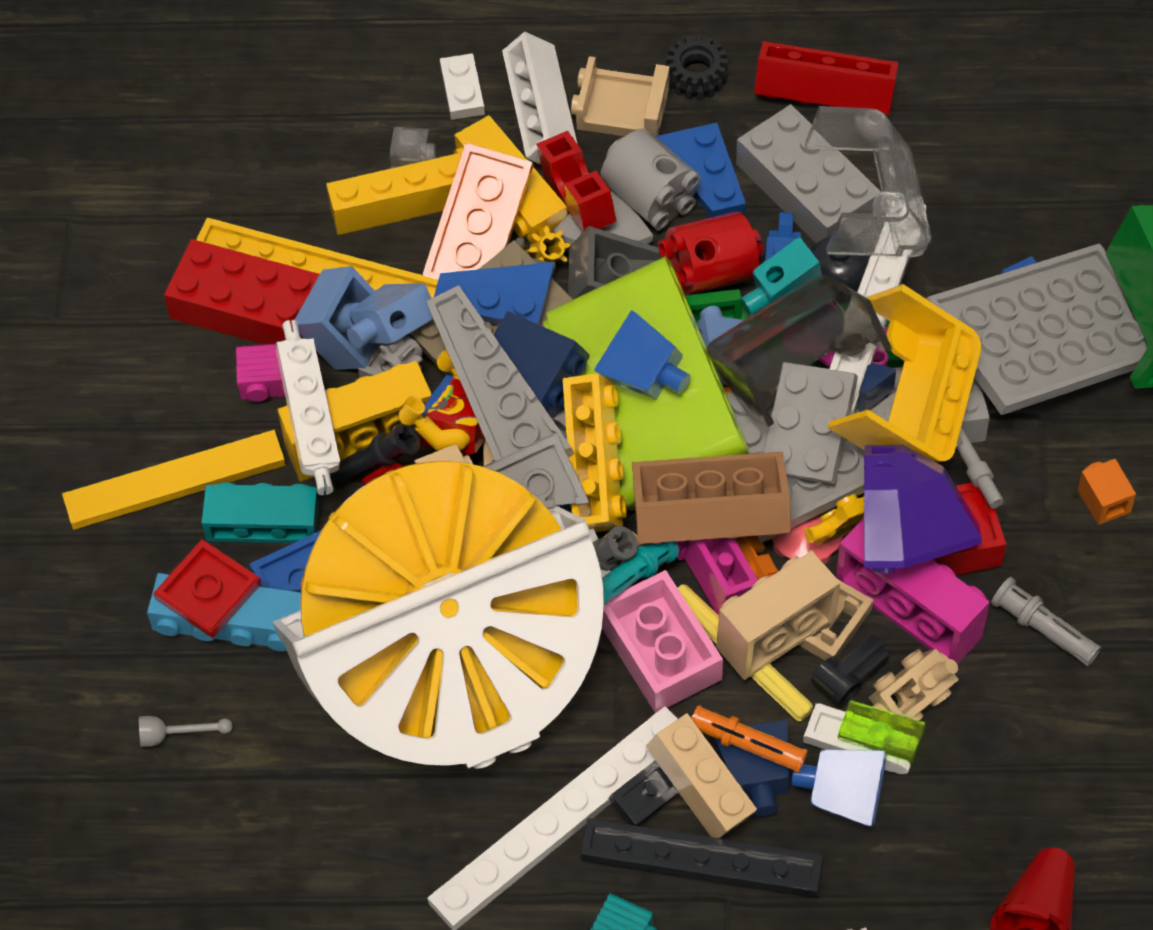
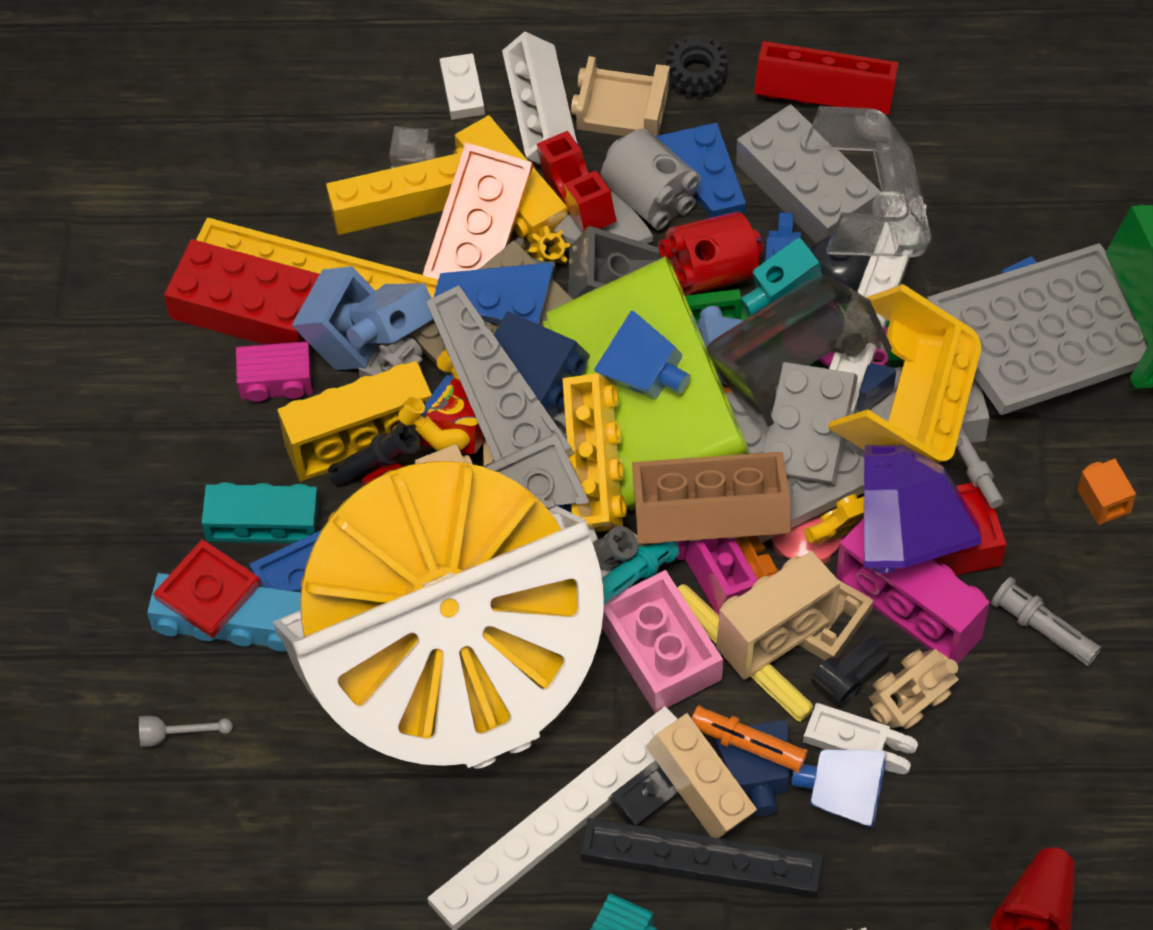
yellow tile [62,430,286,530] -> none
white plate [276,320,340,495] -> none
clear neon green plate [838,700,925,762] -> none

